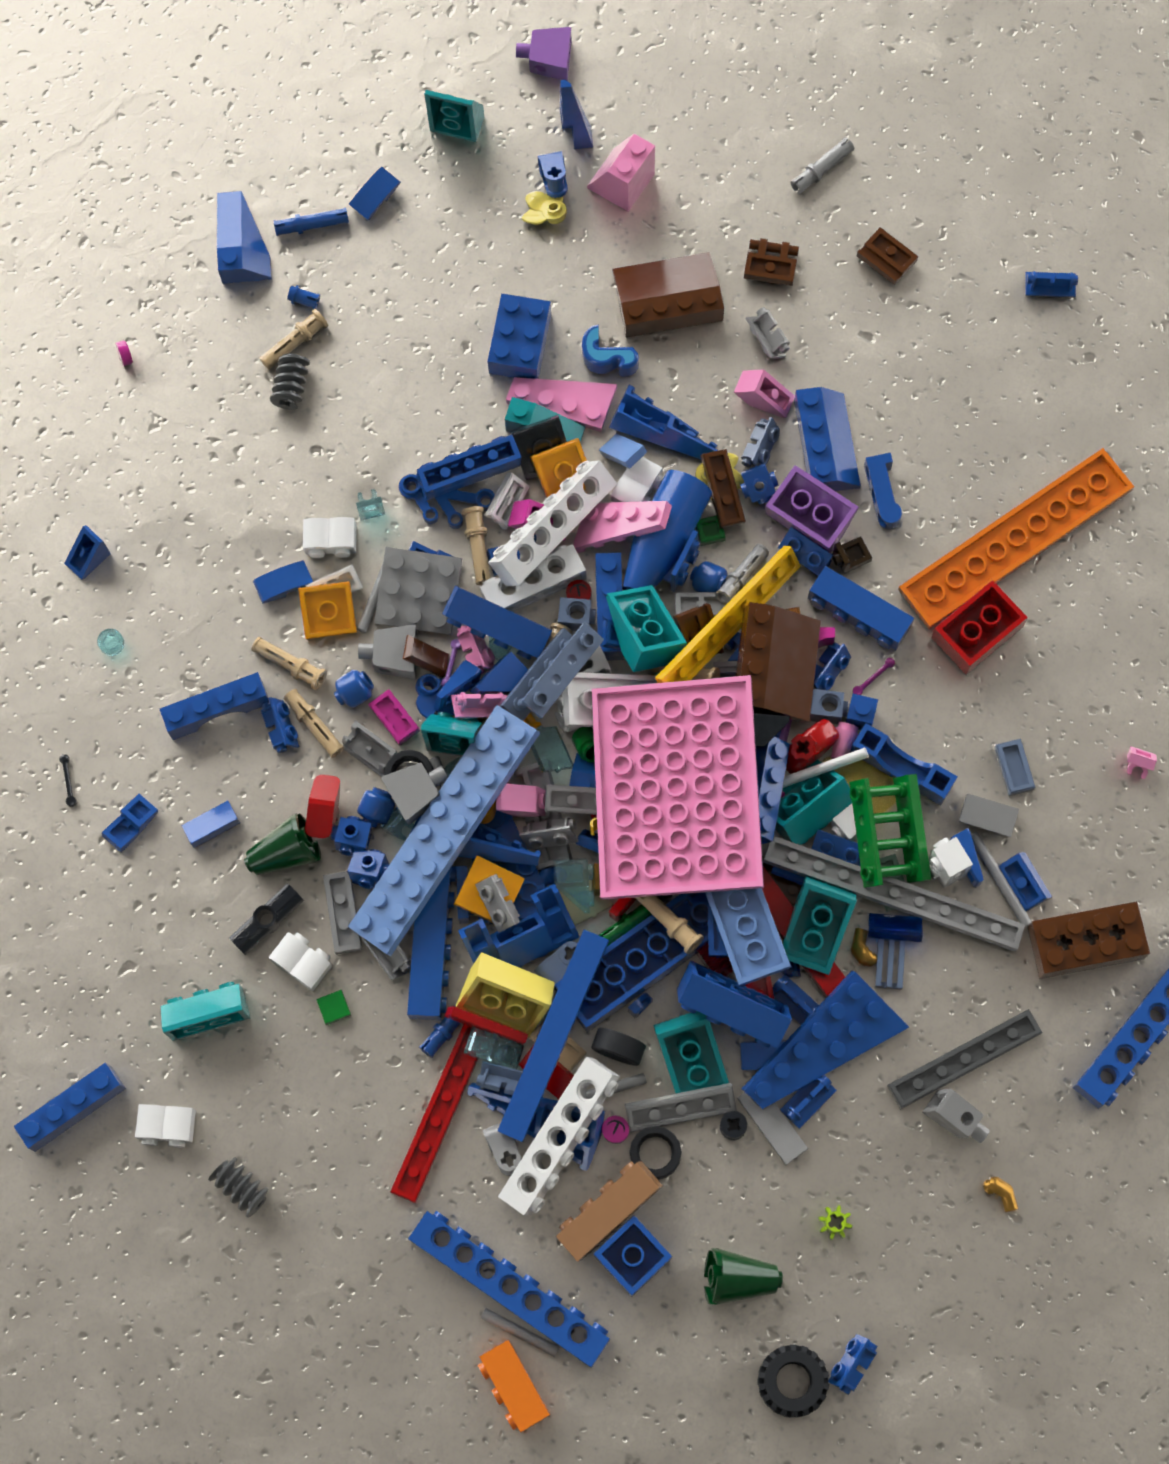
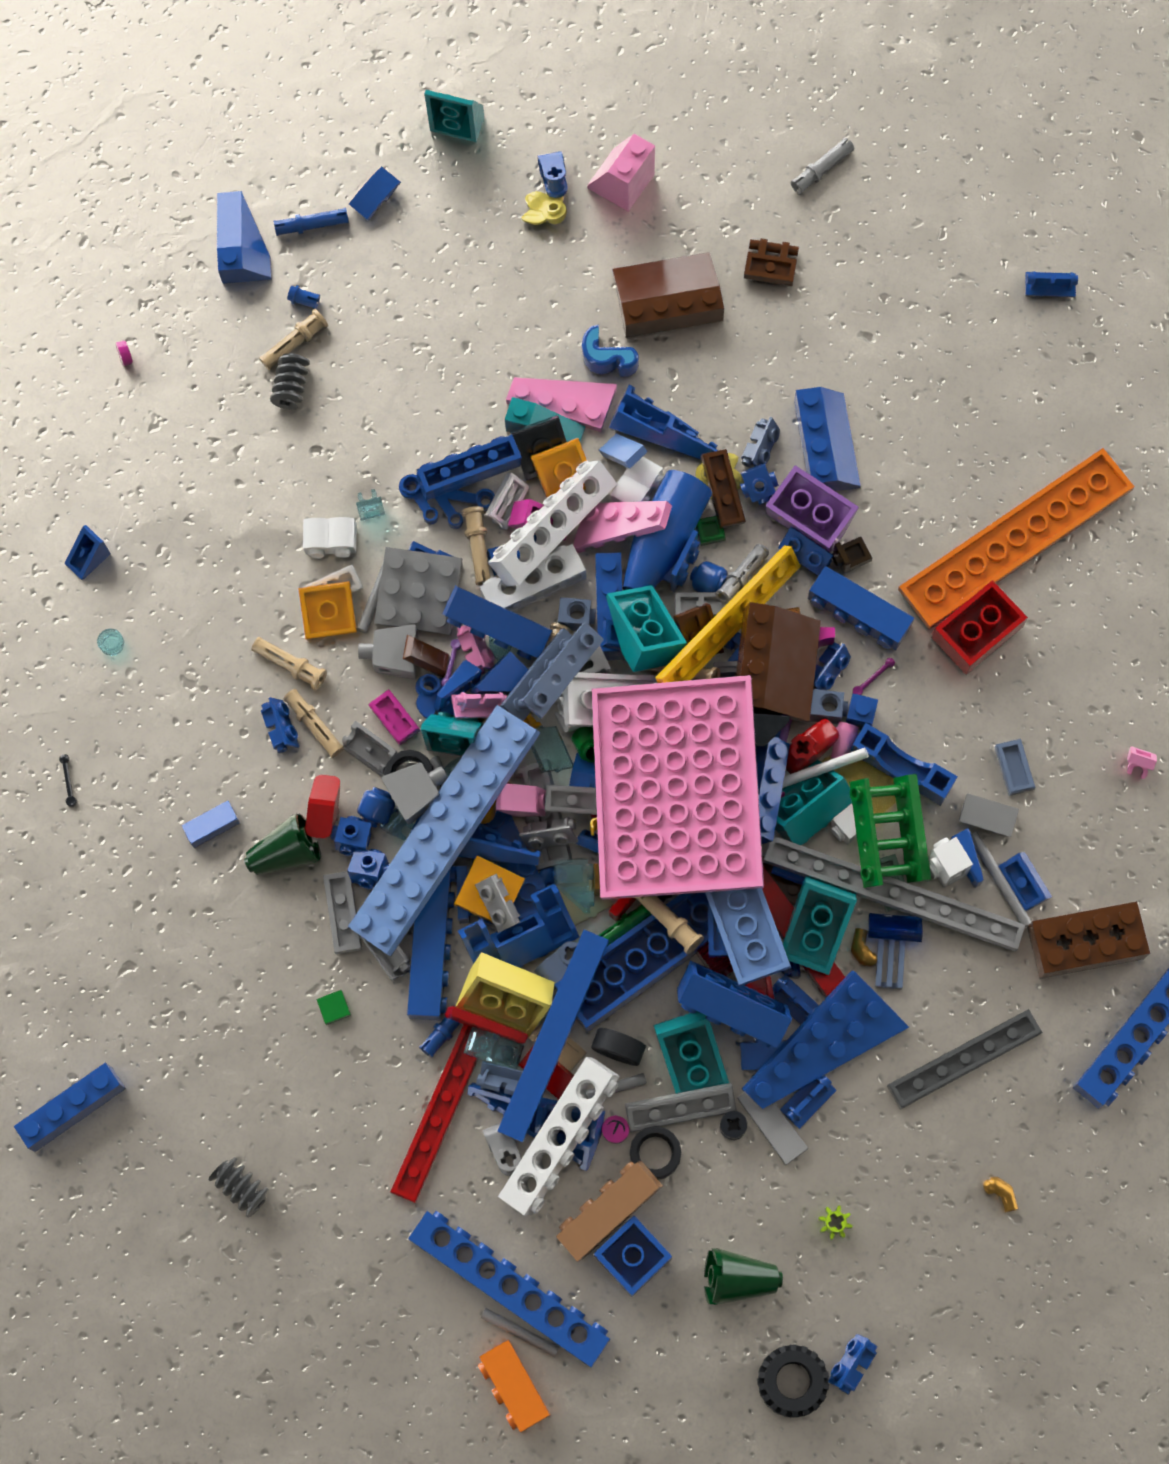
blue slope [102,794,158,853] -> none
white brick [135,1104,196,1148] -> none
blue arch [160,672,269,740] -> none
teal slope [161,982,251,1041] -> none
black piece [229,883,304,955] -> none
blue slope [253,560,313,604] -> none
white brick [269,932,332,992] -> none
blue head [334,670,374,708] -> none
blue brick [487,293,551,379] -> none
medium lavender torso [516,27,572,81] -> none
blue wedge [559,80,593,149] -> none
red tile [566,580,592,600] -> none
blue tile [628,992,653,1018] -> none
bright pink slope [734,369,795,418] -> none
light grey hinge [745,307,790,359] -> none
blue hinge [811,829,861,867] -> none
reddish brown plate [856,227,918,286] -> none
blue leg [864,452,902,529] -> none
light grey torso [922,1088,990,1143] -> none

